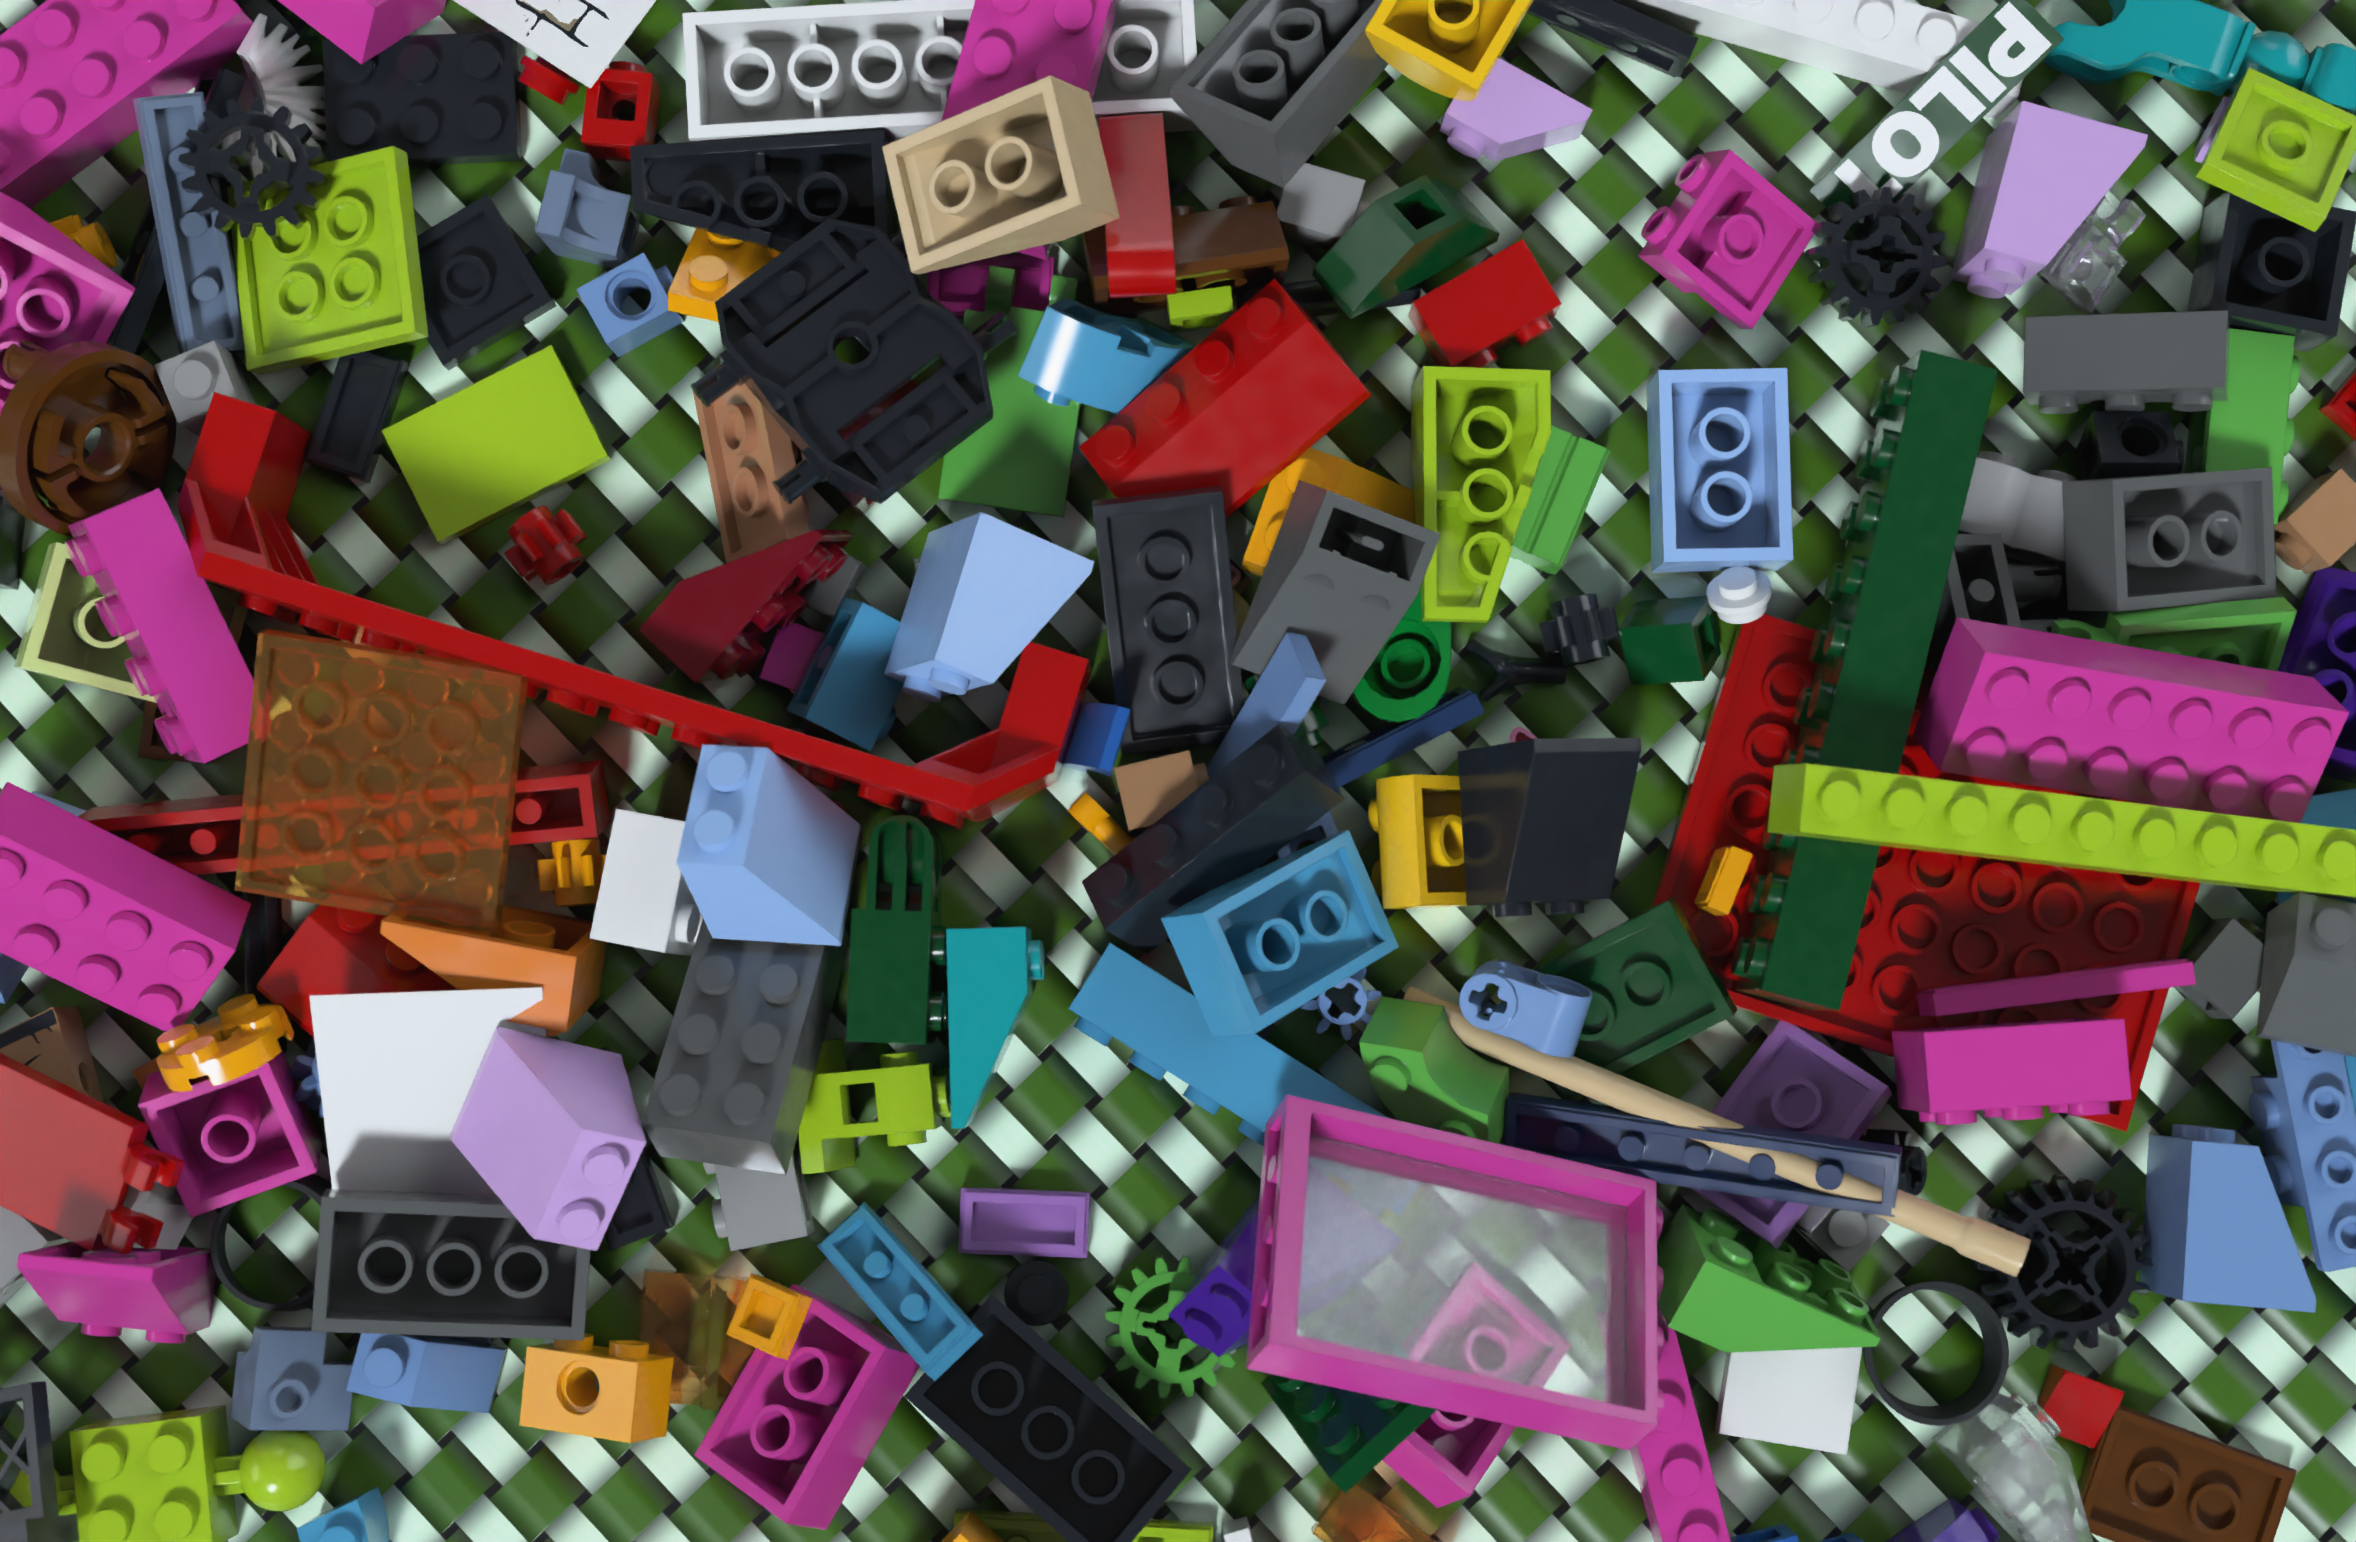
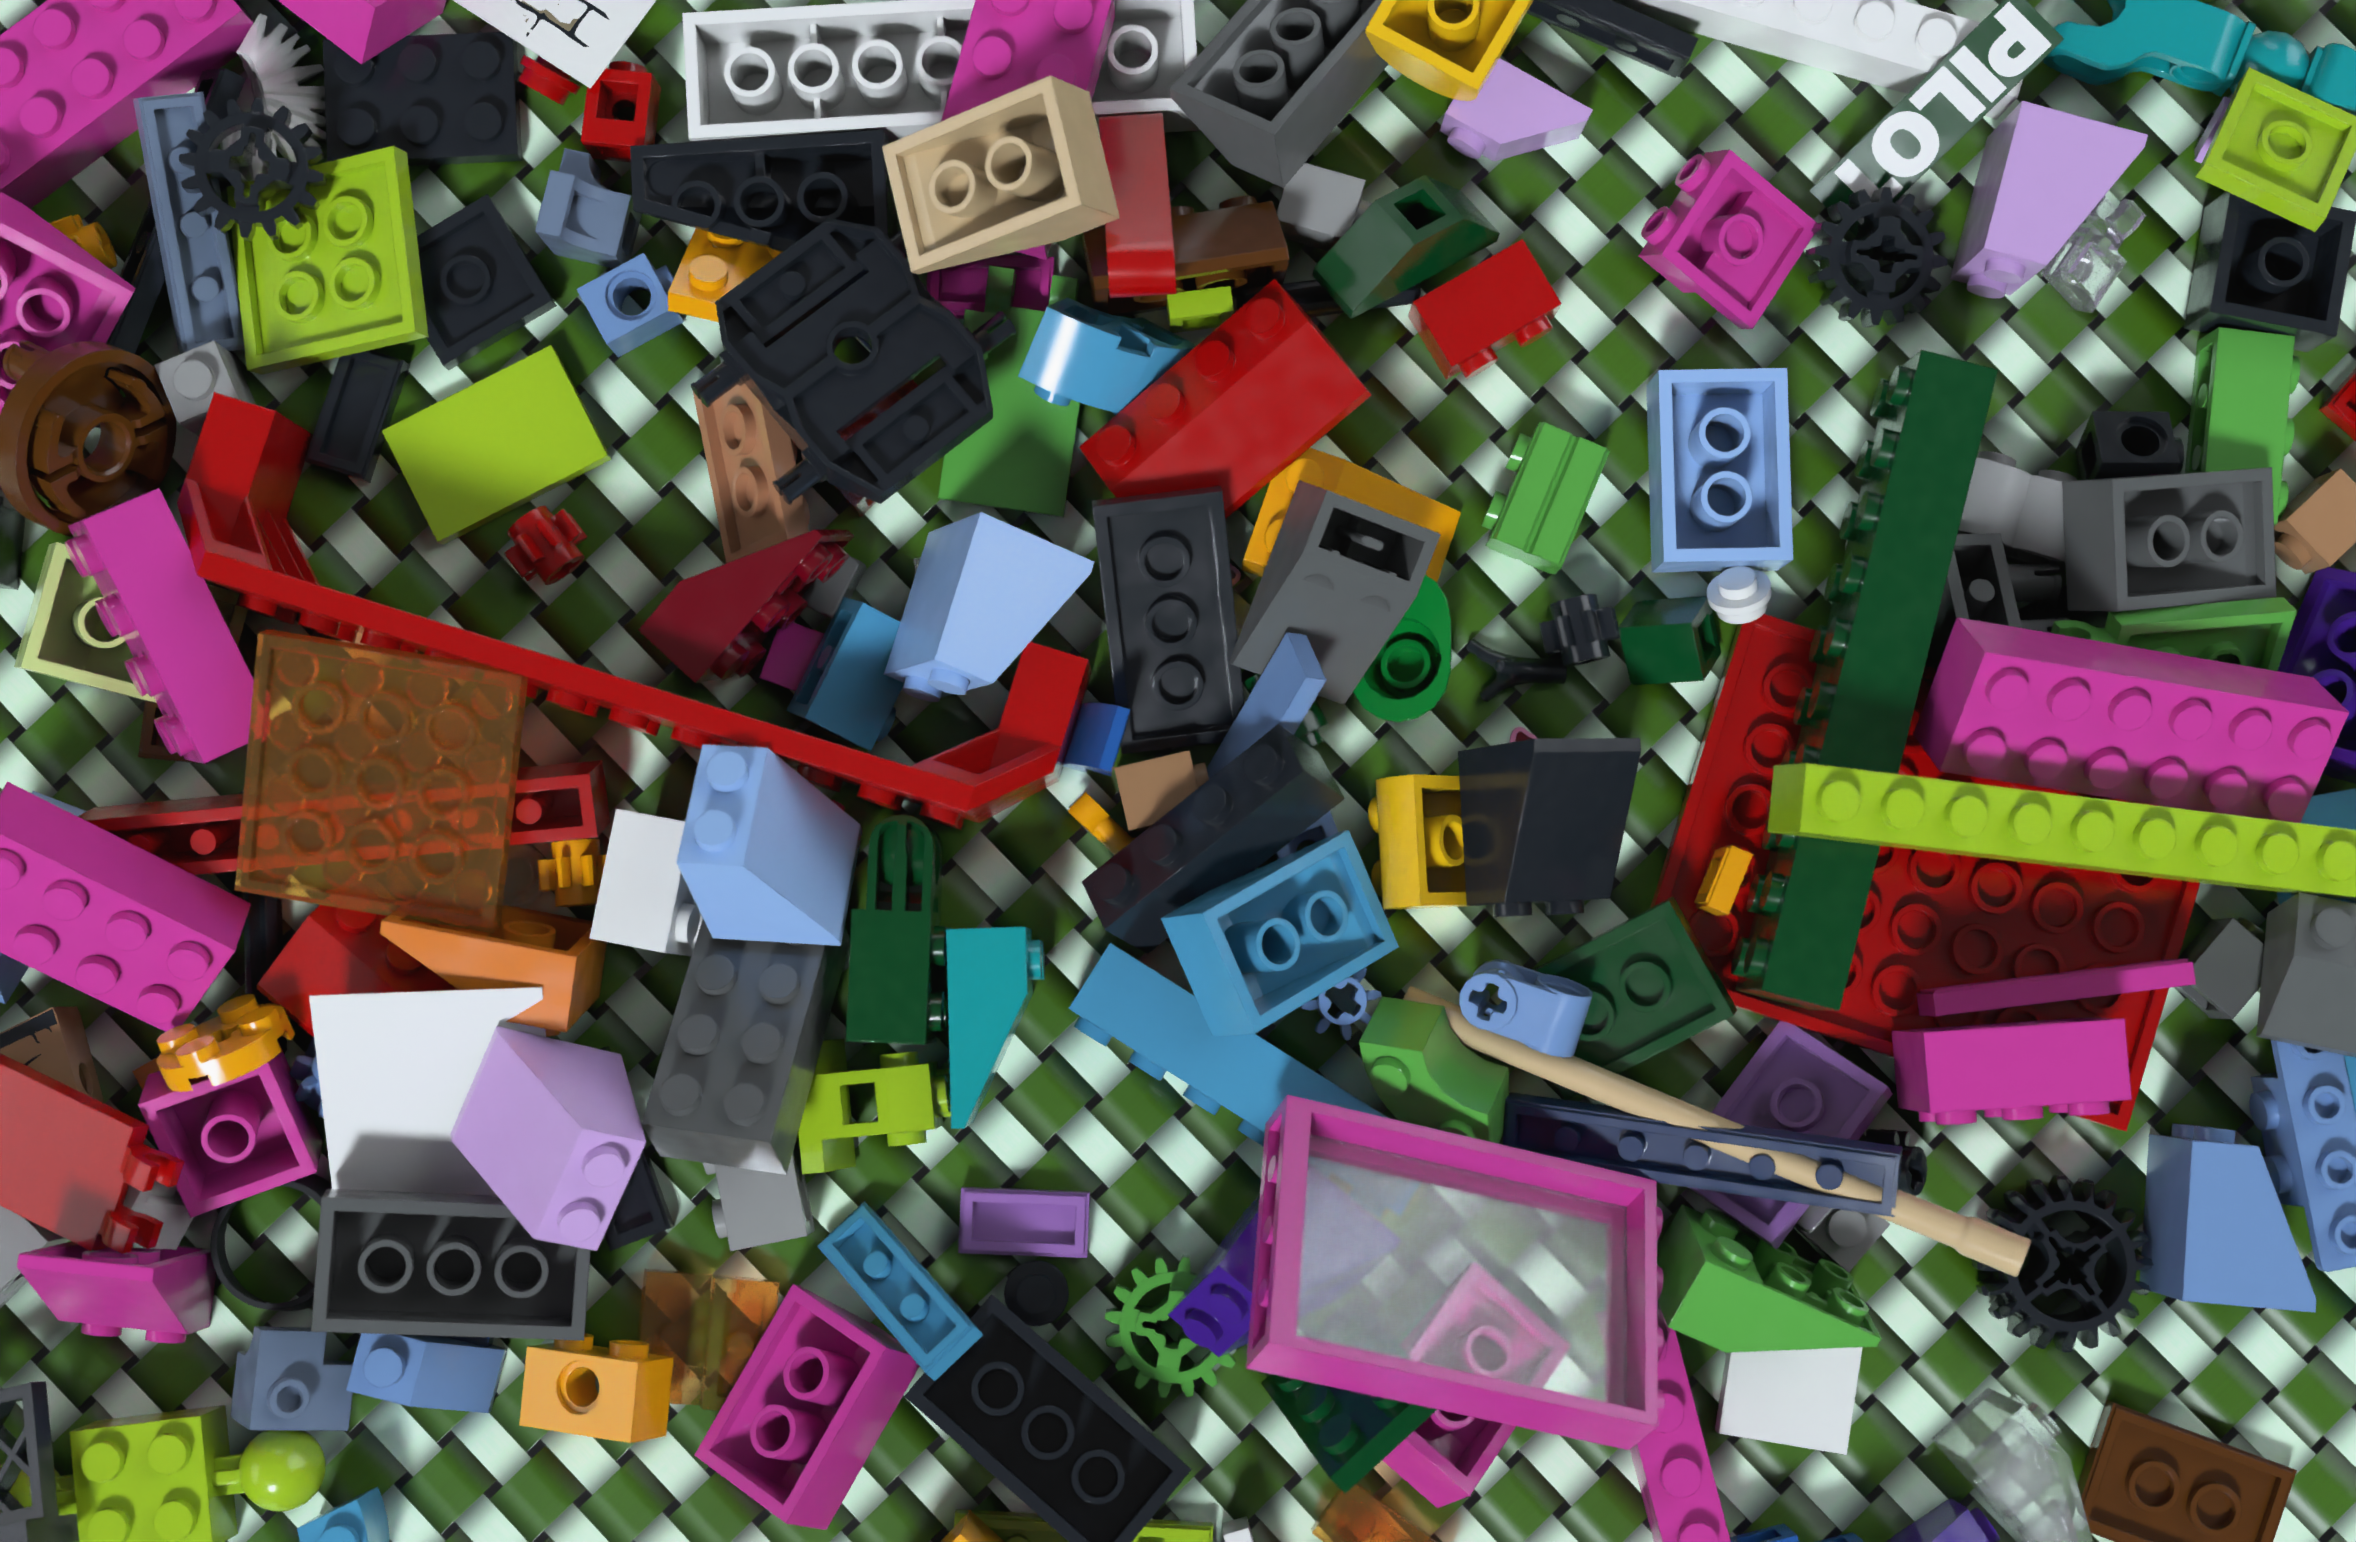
light orange tile [726,1273,813,1360] -> none
dark blue tile [1322,686,1485,788] -> none
lime wedge [1411,366,1551,623] -> none
black tyre [1862,1281,2009,1426] -> none
dark grey brick [2023,310,2230,414] -> none
red slope [2030,1364,2124,1449] -> none

